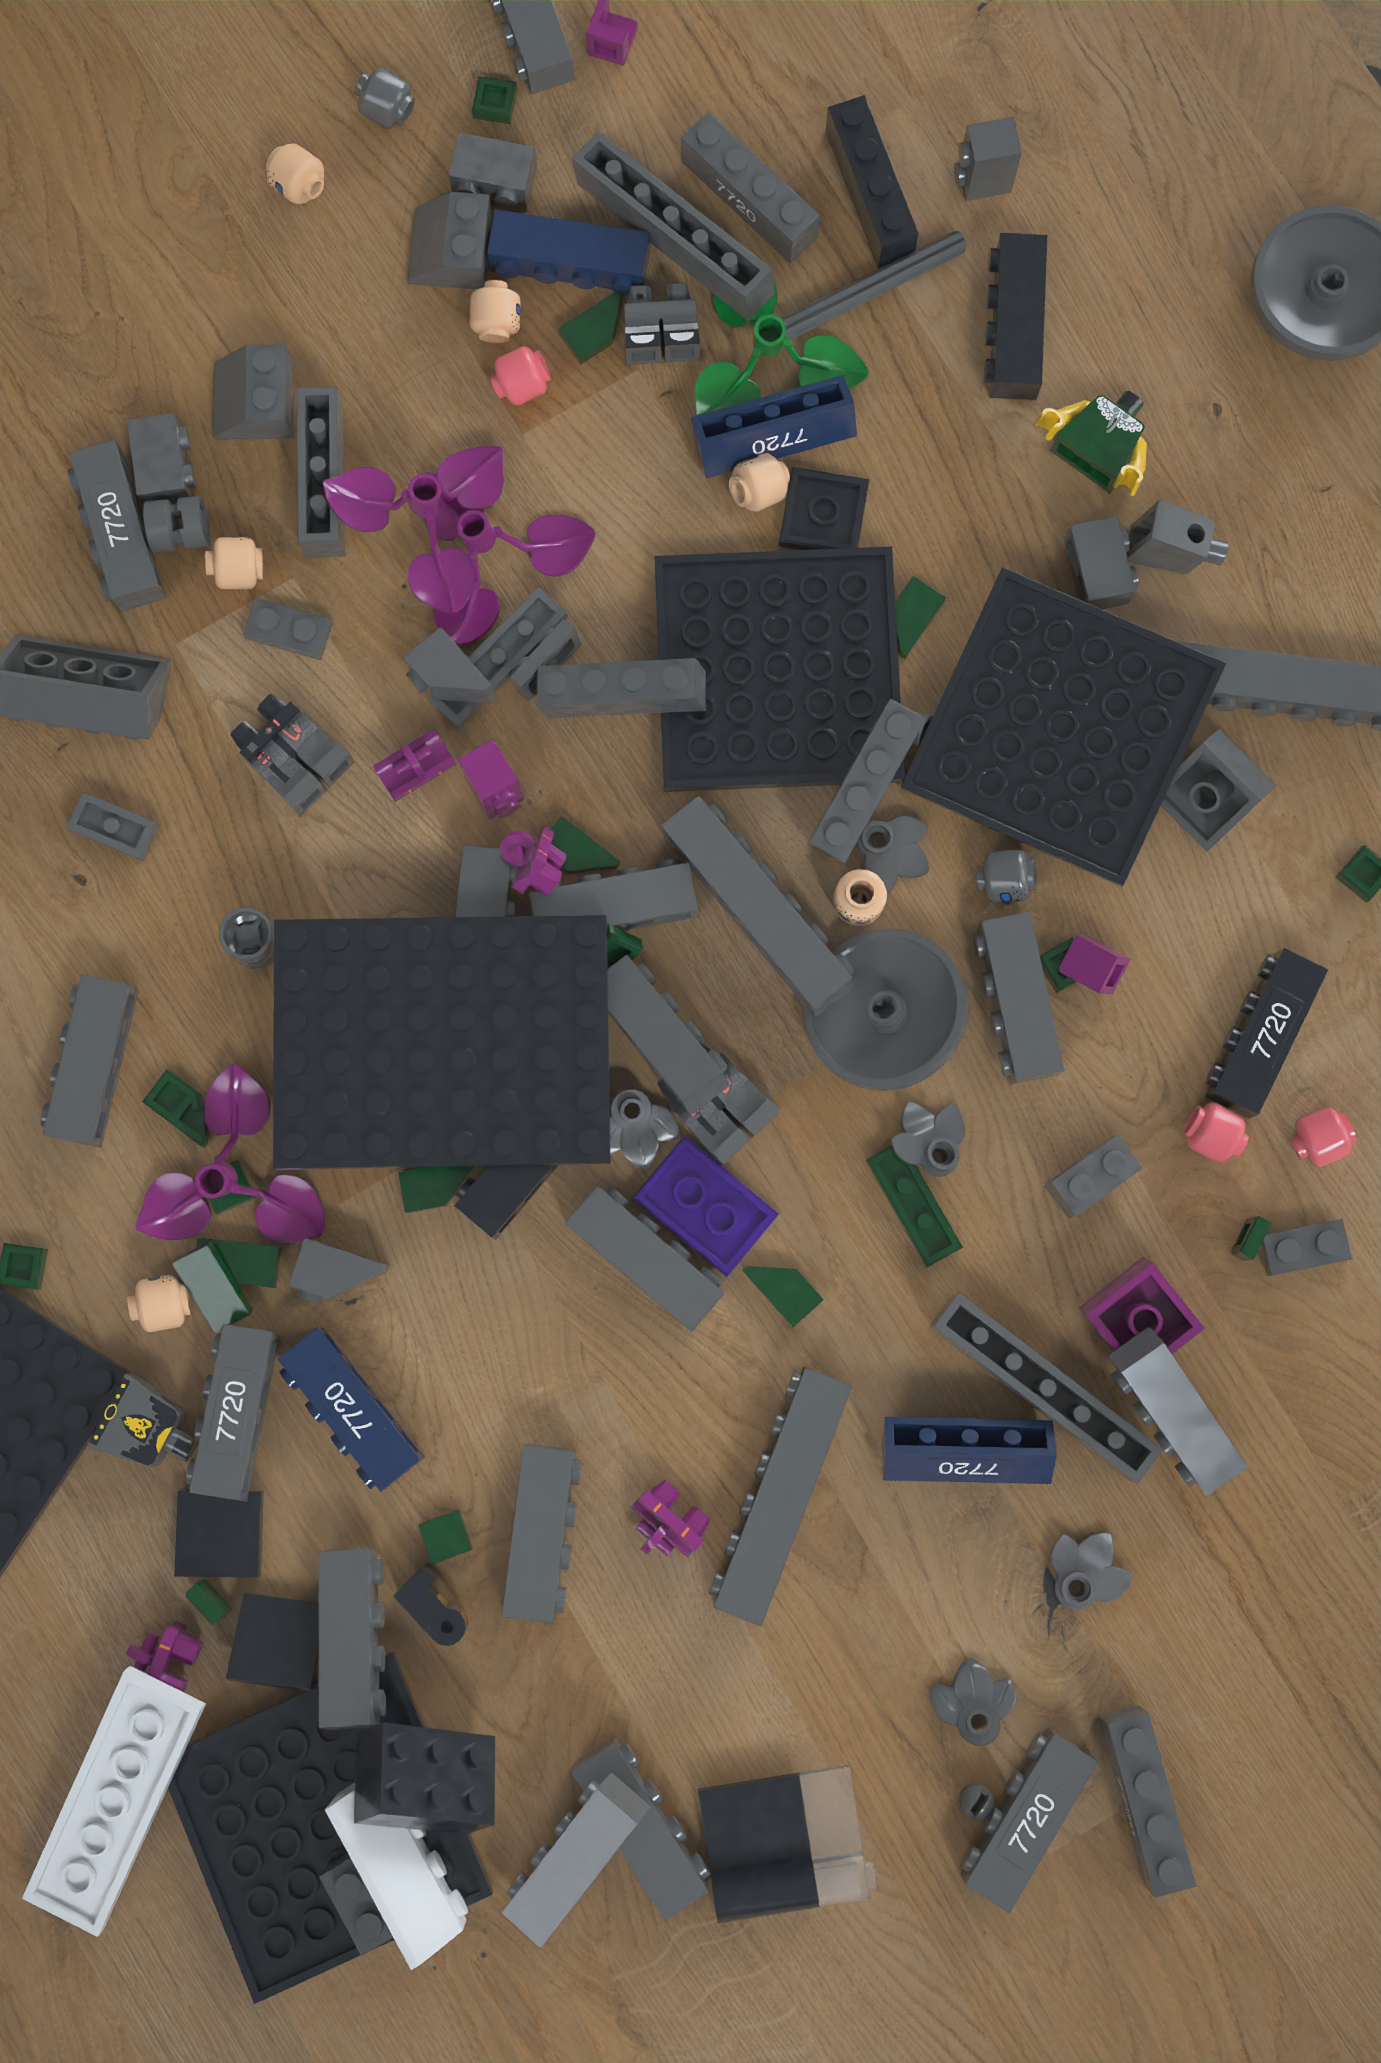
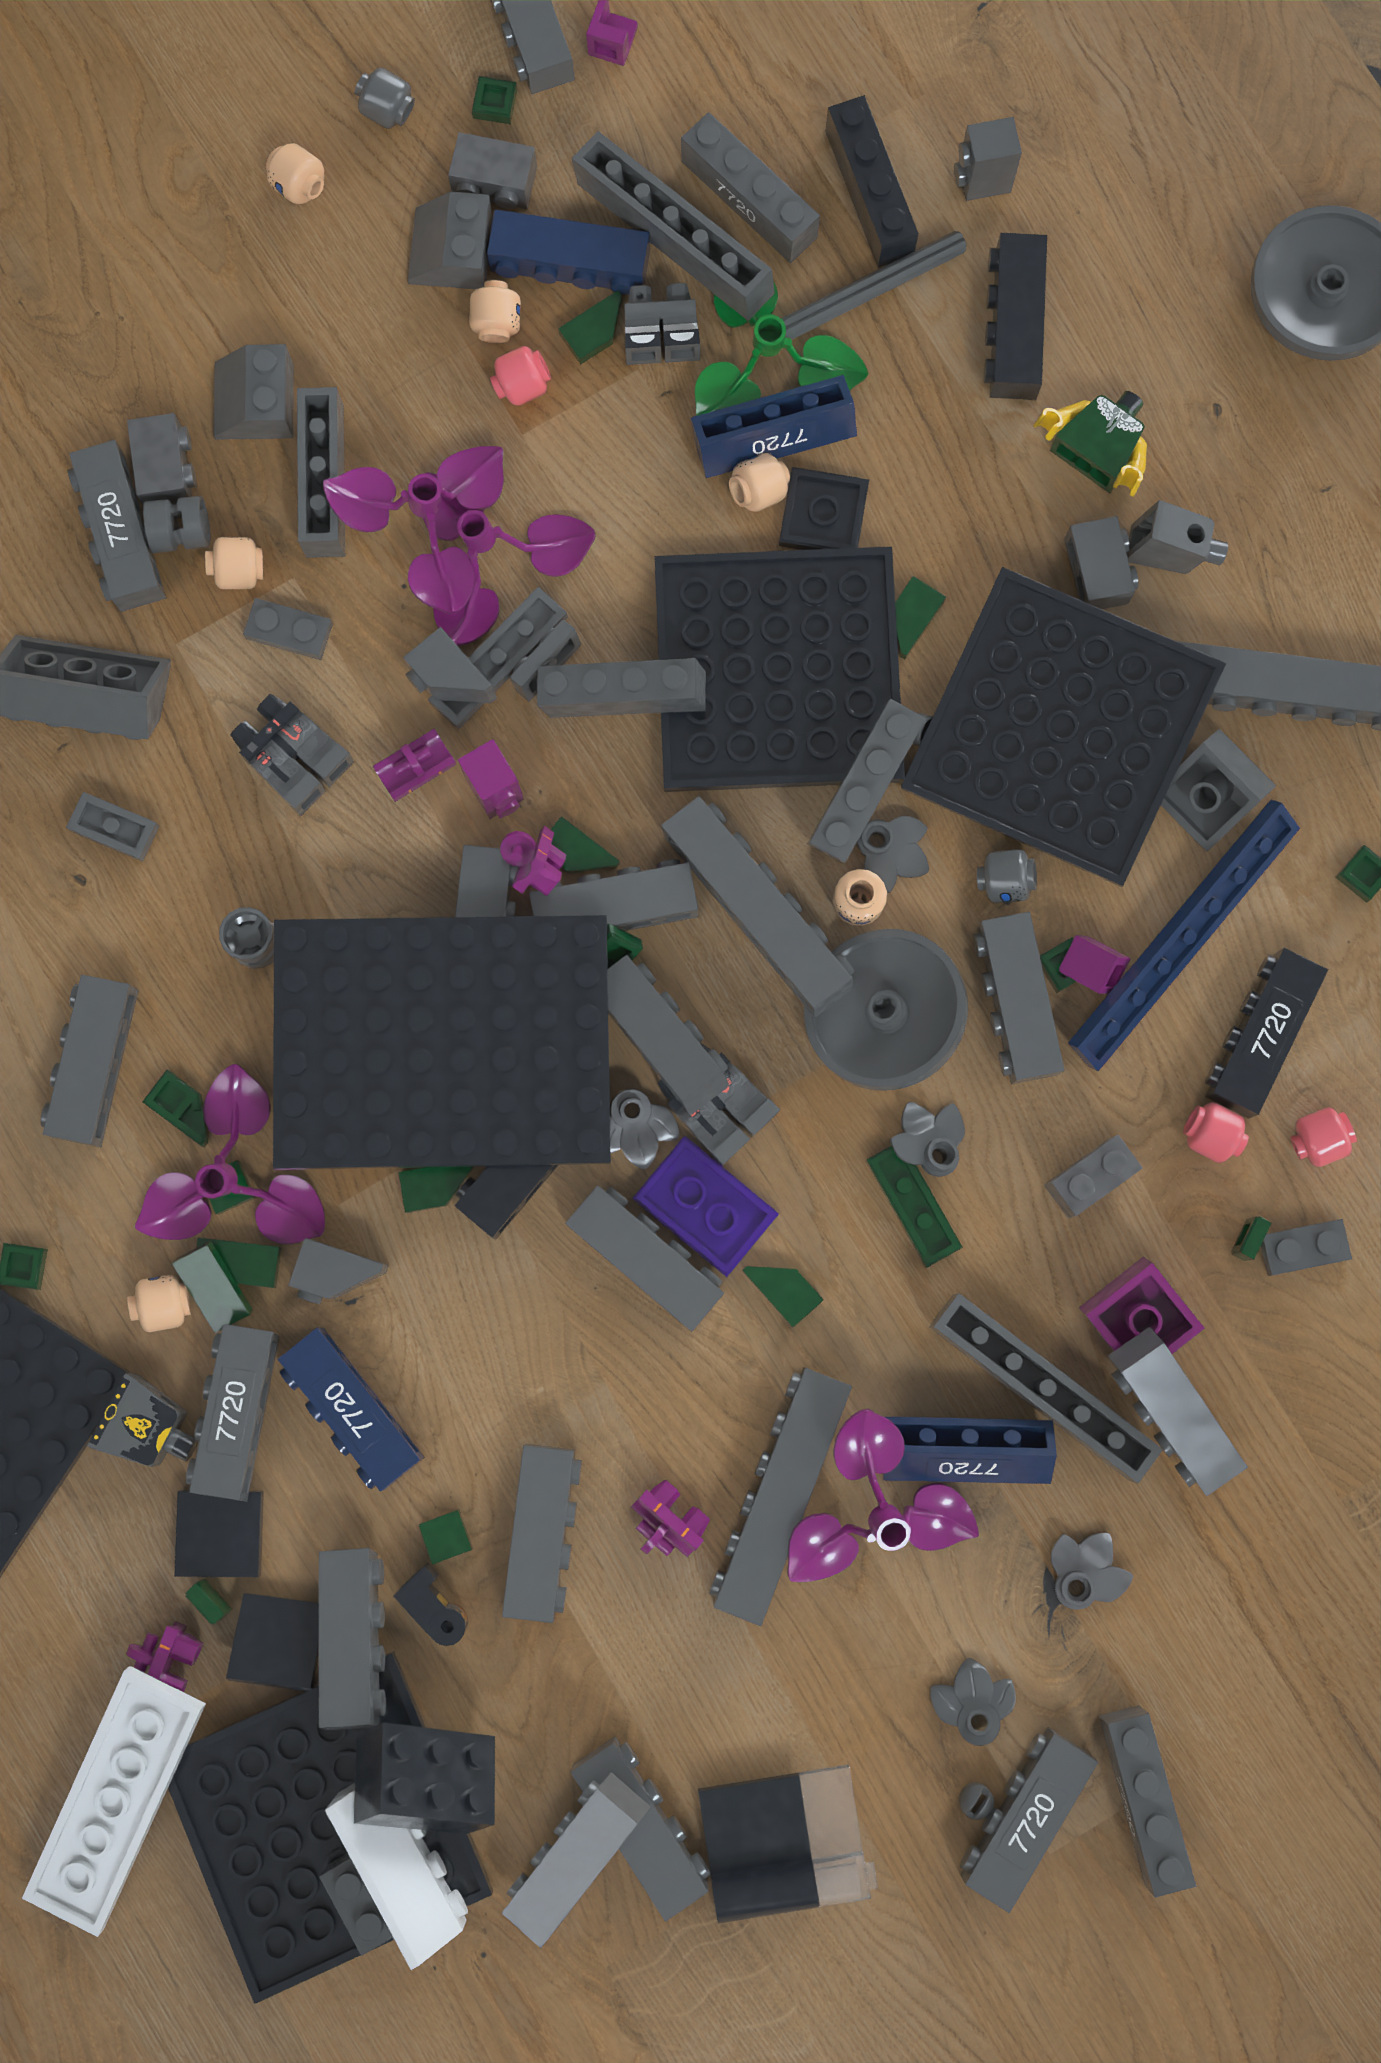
none -> magenta plant [787,1409,979,1582]
none -> dark blue plate [1068,799,1300,1071]

